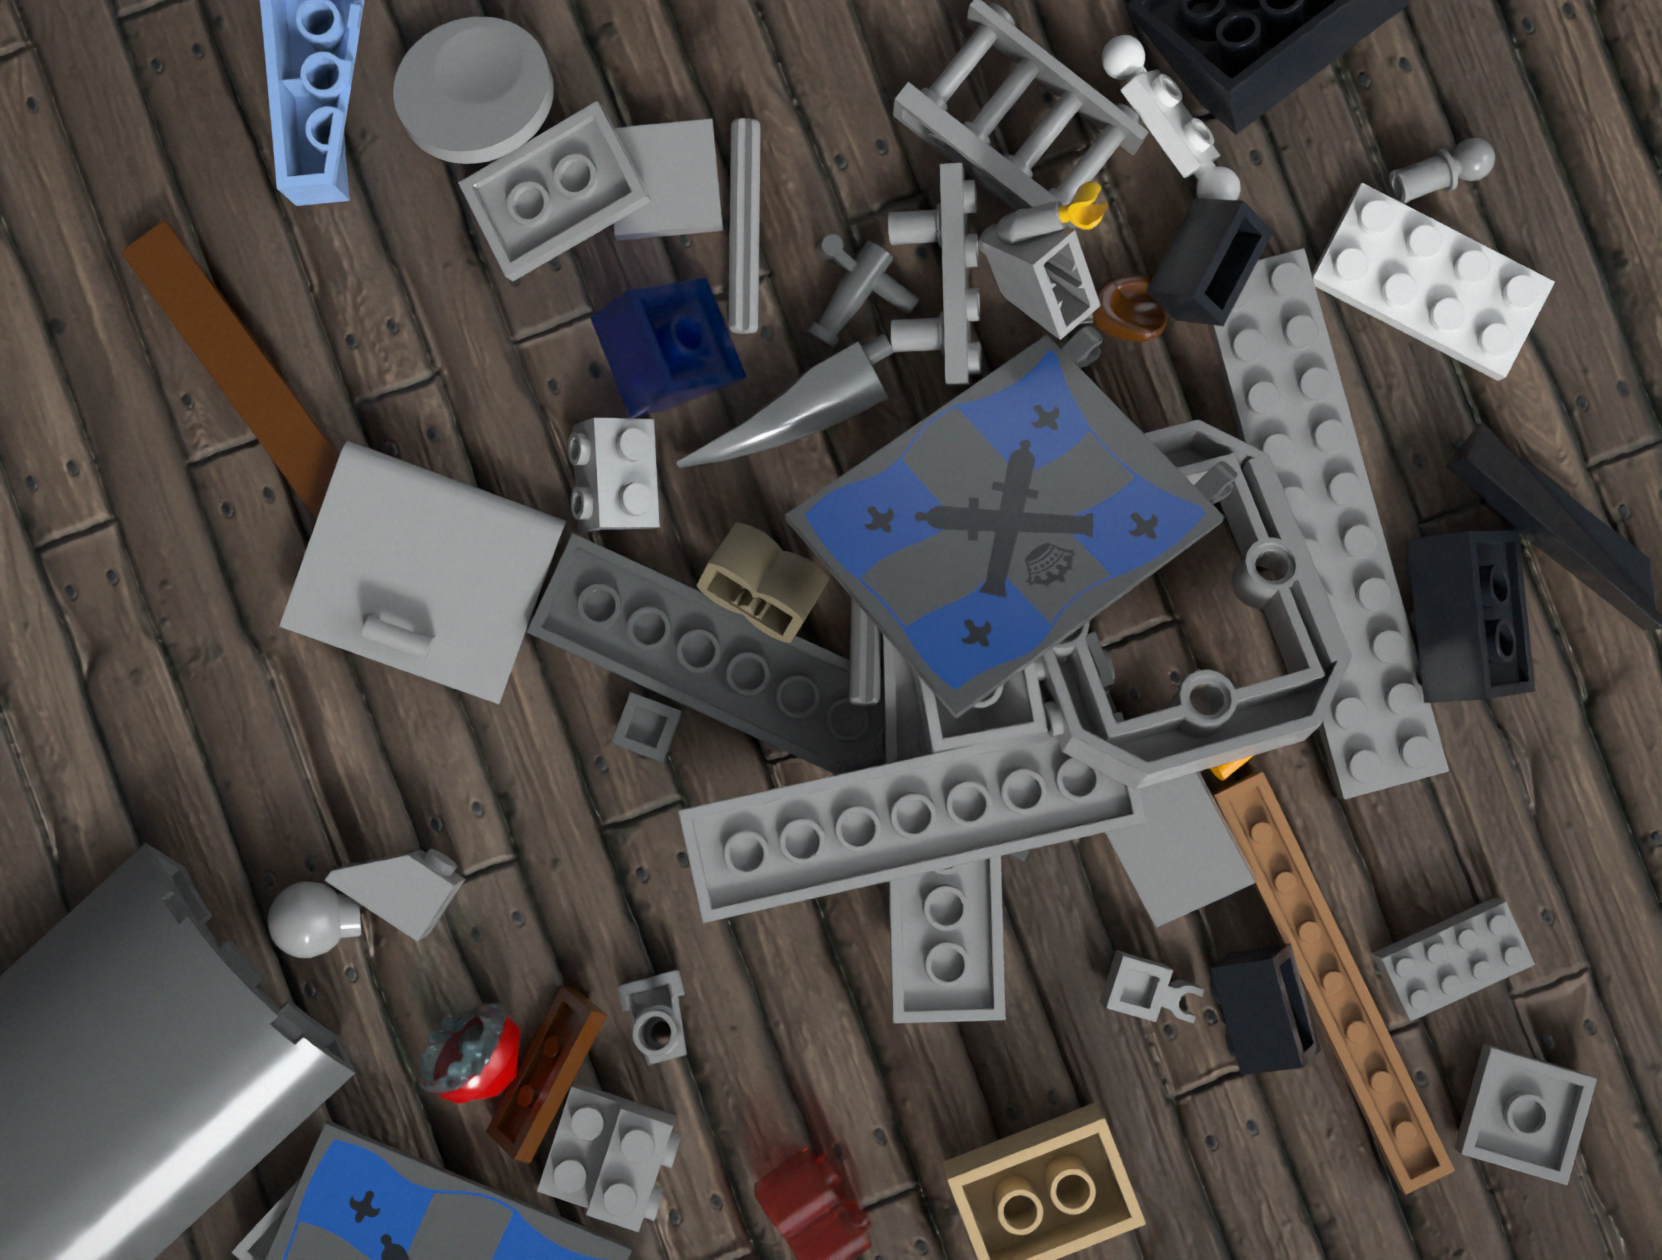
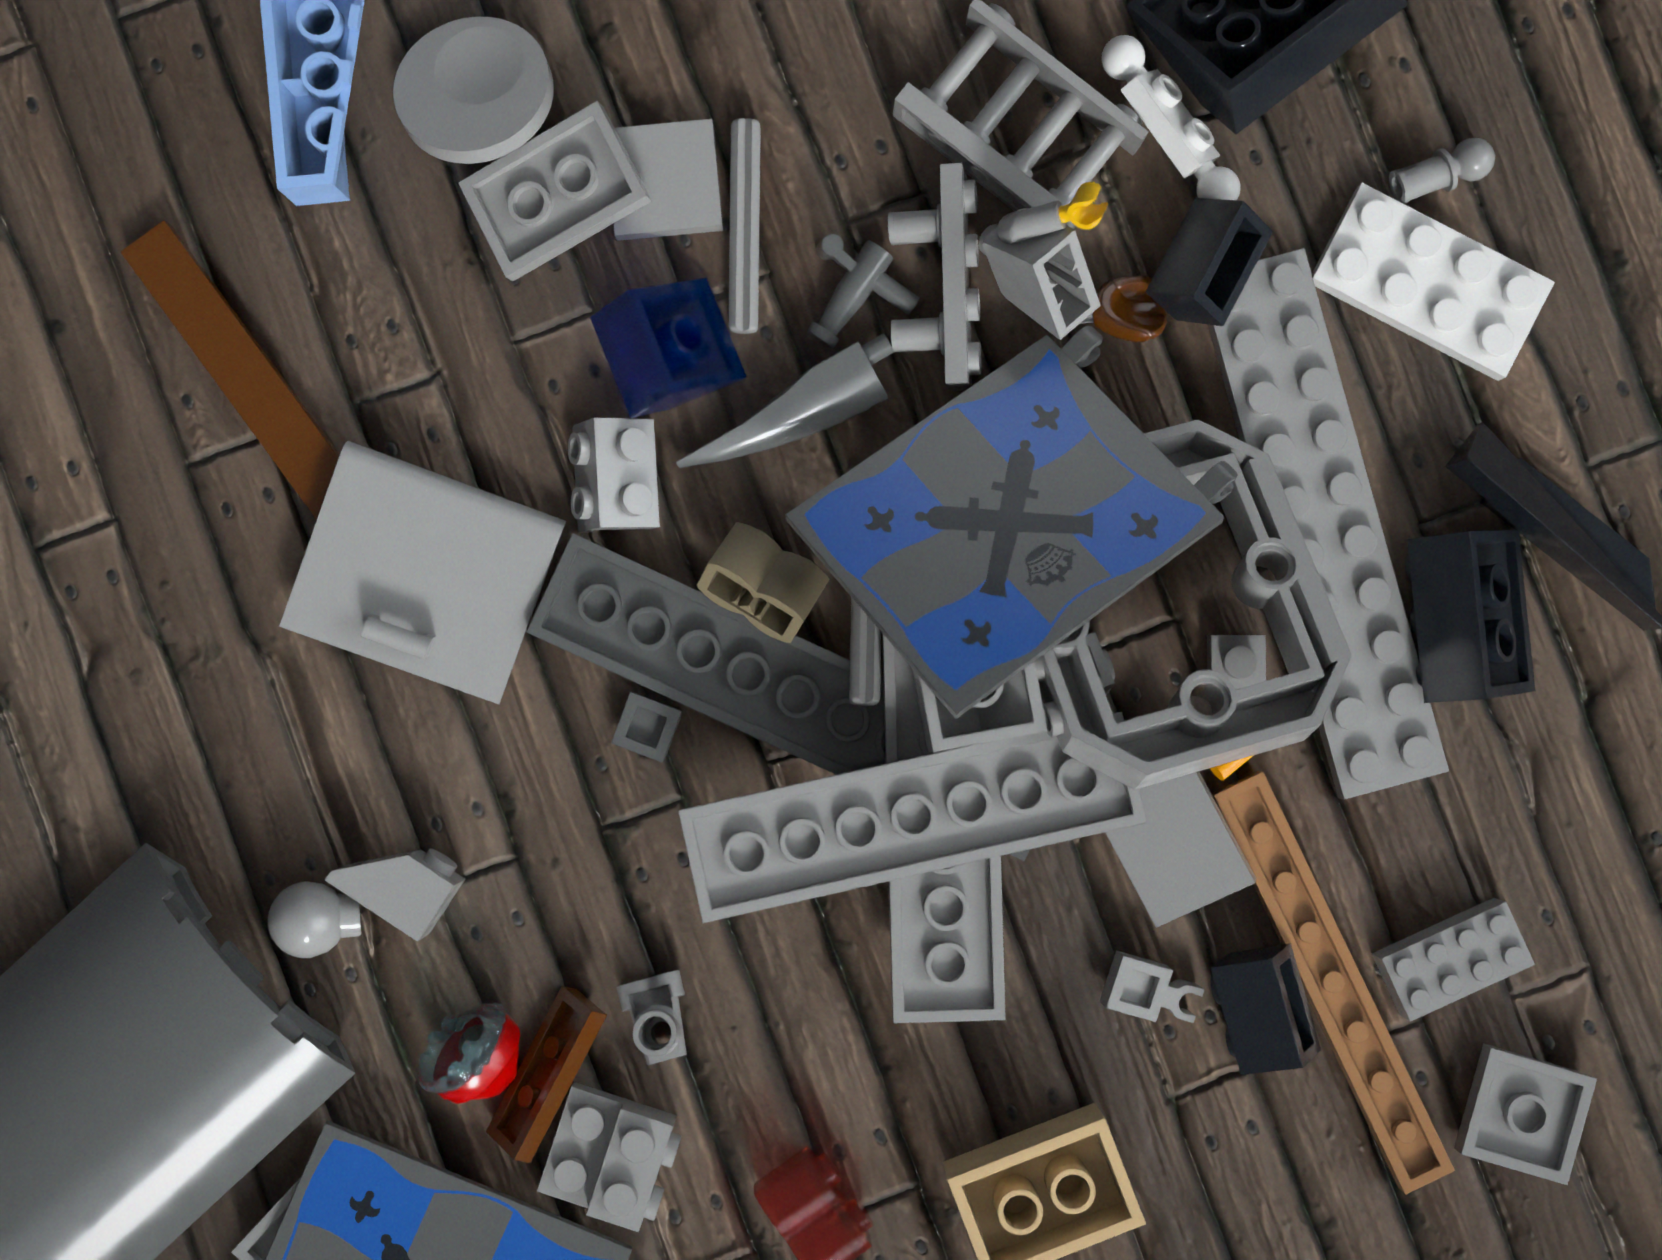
none -> light grey plate [1207,635,1266,690]

